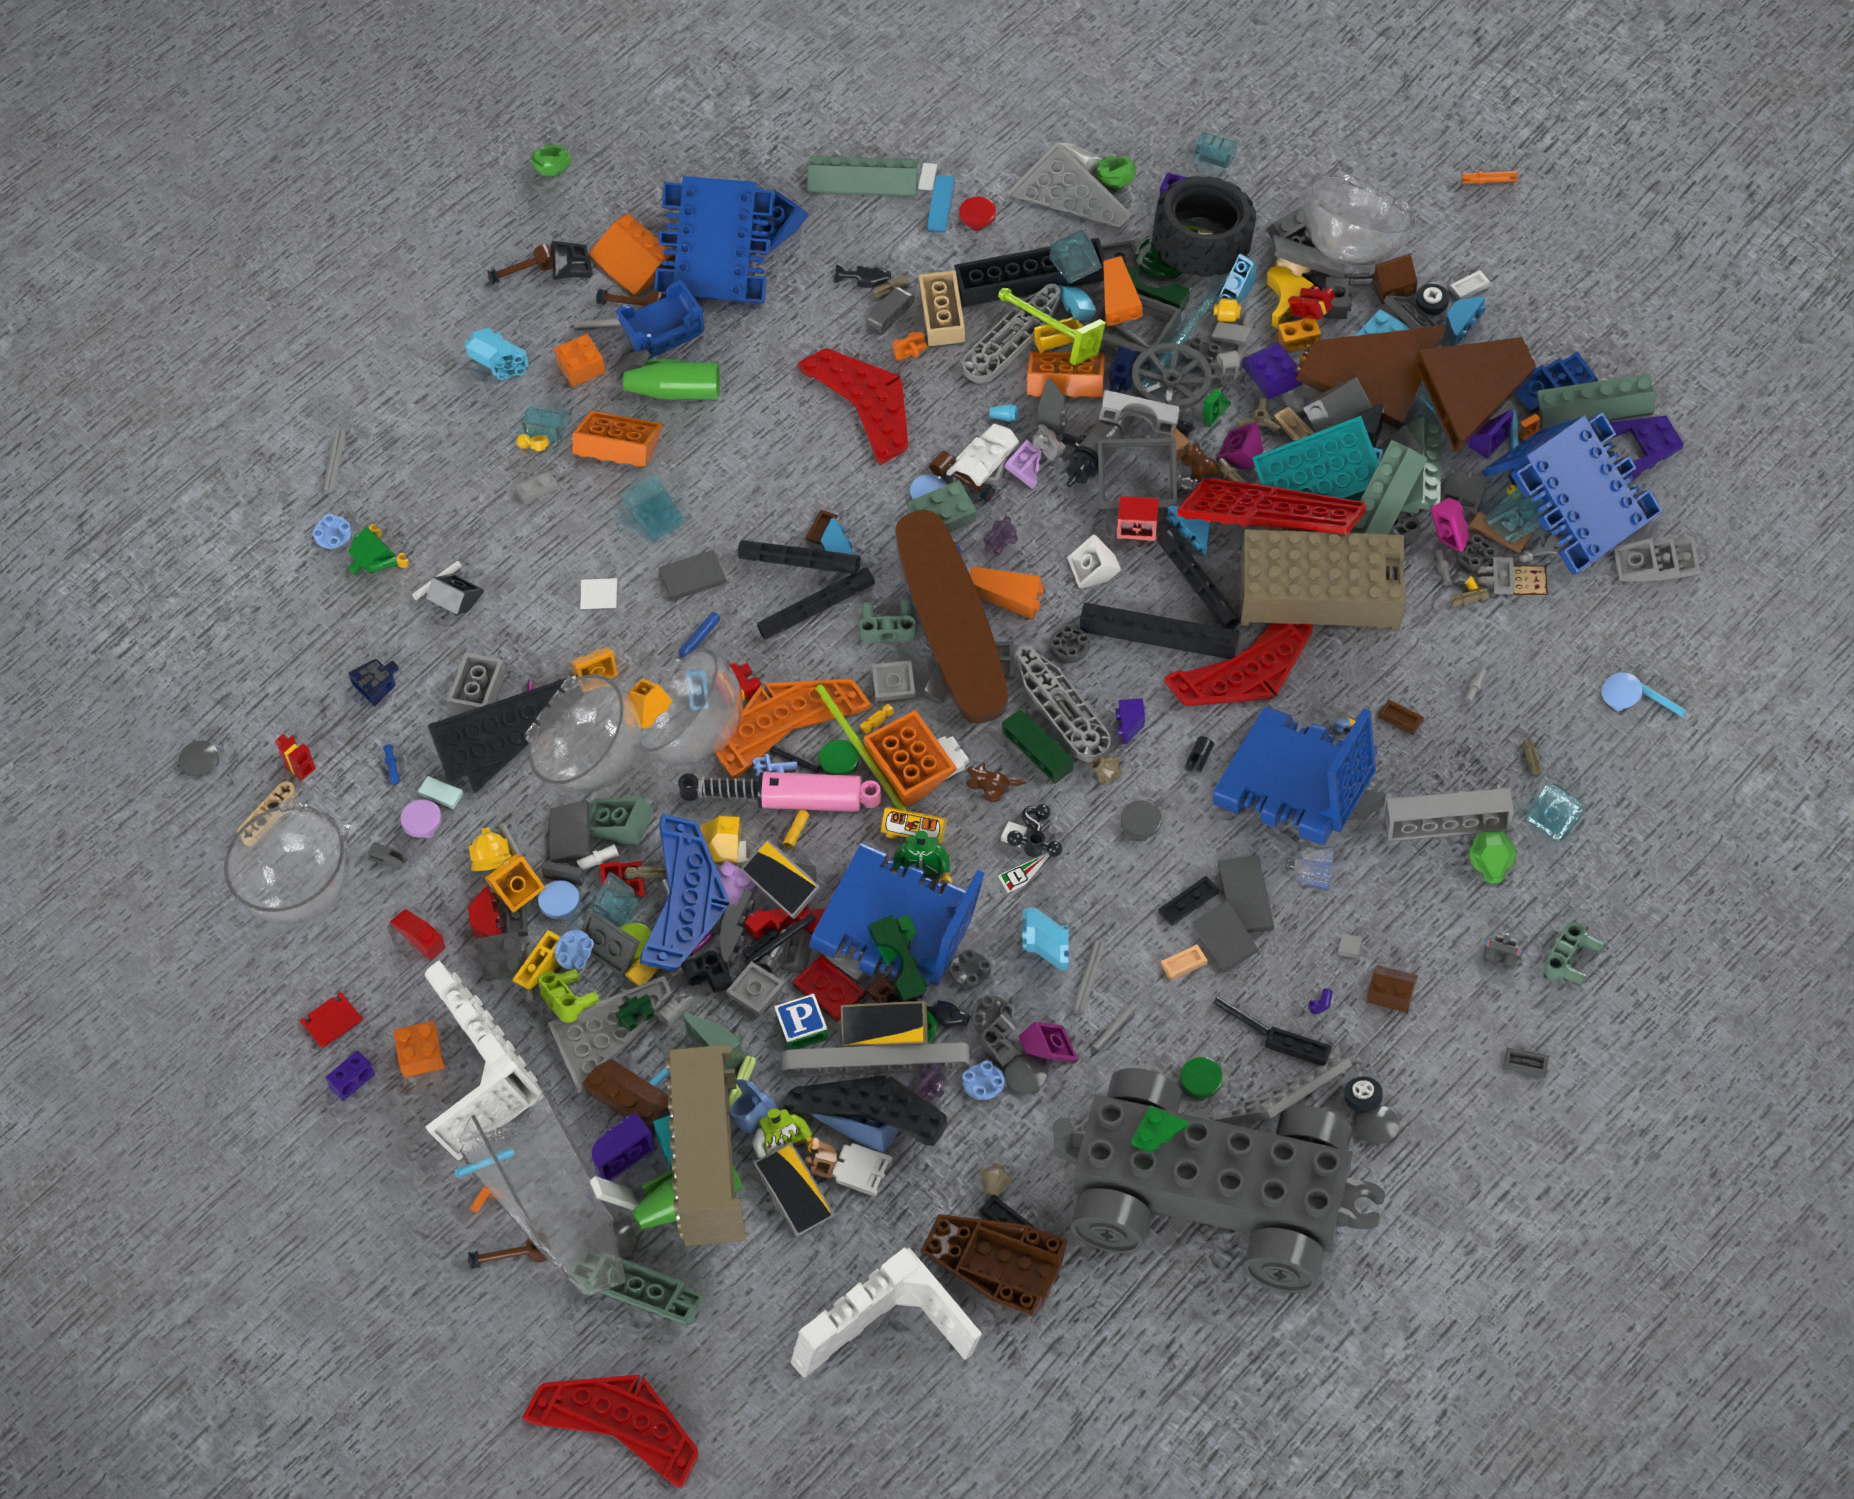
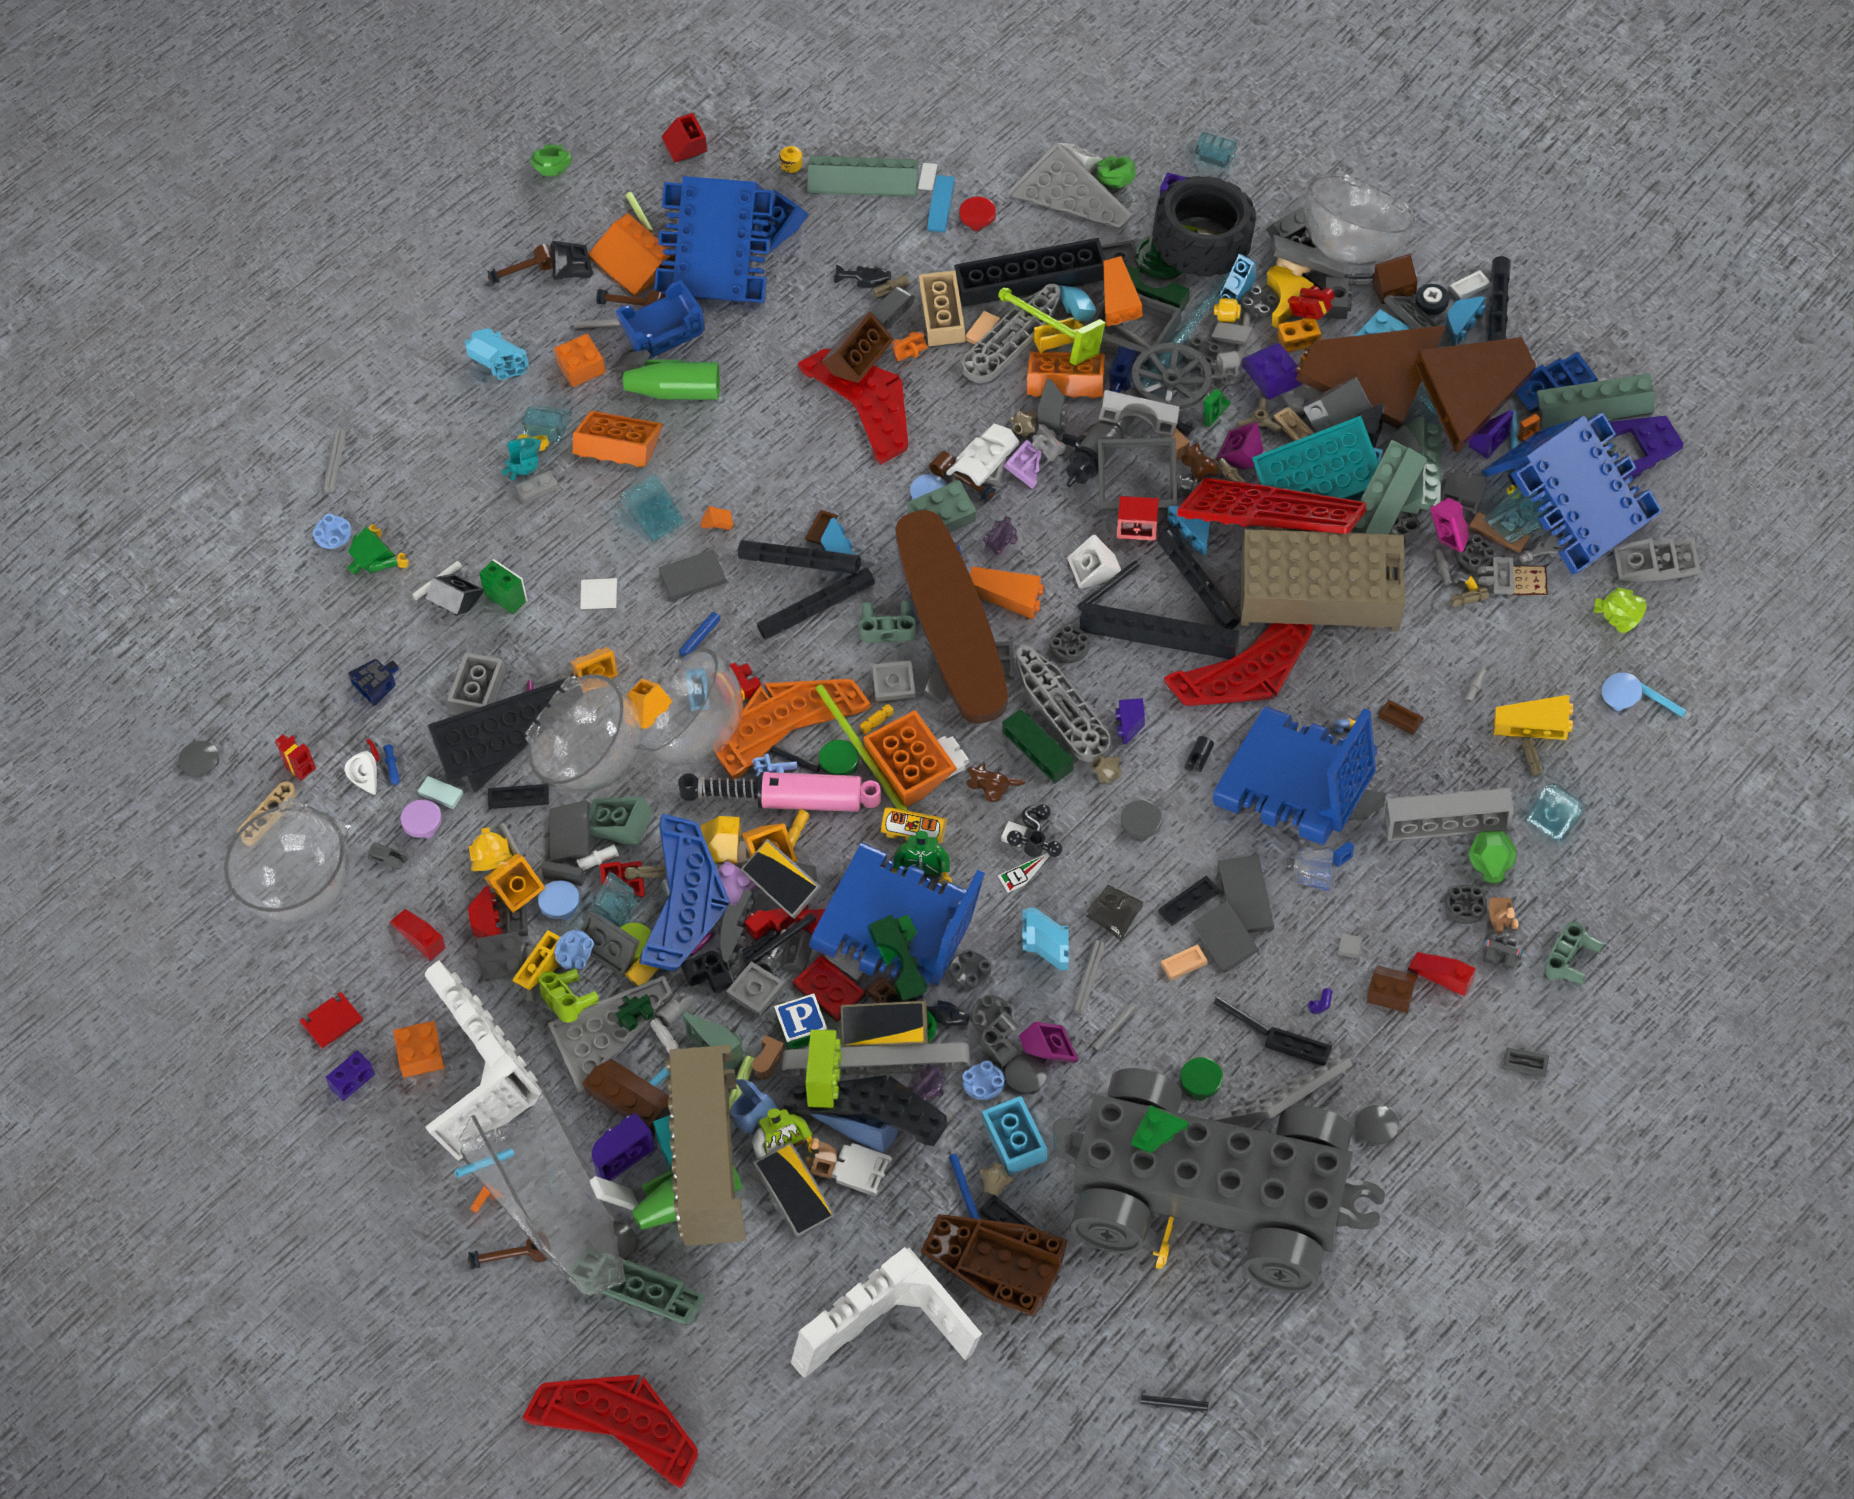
medium azure cone [989,404,1019,423] -> none
clear light blue slope [1050,230,1101,283] -> none
black wheel [1344,1076,1383,1112] -> none
orange pin [1461,170,1518,185] -> none
none -> white piece [345,738,379,795]
none -> green piece [479,559,528,614]
none -> black tile [488,784,549,809]
none -> teal helmet [501,438,541,481]
none -> yellowish green piece [626,192,654,233]
none -> white axle [650,1018,679,1054]
none -> red slope [661,113,708,163]
none -> orange tile [700,506,734,530]
none -> light orange slope [742,823,797,862]
none -> medium nougat leg [753,1035,785,1080]
none -> yellow head [779,146,803,173]
none -> lime brick [806,1029,842,1108]
none -> reddish brown slope [822,311,894,383]
none -> blue bar [949,1154,980,1219]
none -> light nougat tile [965,311,1000,345]
none -> medium azure brick [982,1096,1048,1176]
none -> dark tan rock [1009,410,1038,439]
none -> black bar [1077,560,1140,611]
none -> clear smoke plate [1086,885,1143,941]
none -> black piece [1141,1395,1209,1411]
none -> yellow piece [1153,1216,1174,1269]
none -> dark grey dish [1241,286,1278,317]
none -> blue tile [1333,841,1354,867]
none -> red slope [1408,952,1476,996]
none -> dark grey tile [1445,885,1487,924]
none -> black piece [1488,256,1510,341]
none -> medium nougat piece [1489,898,1519,934]
none -> yellow slope [1493,695,1573,740]
none -> lime helmet [1594,587,1646,633]

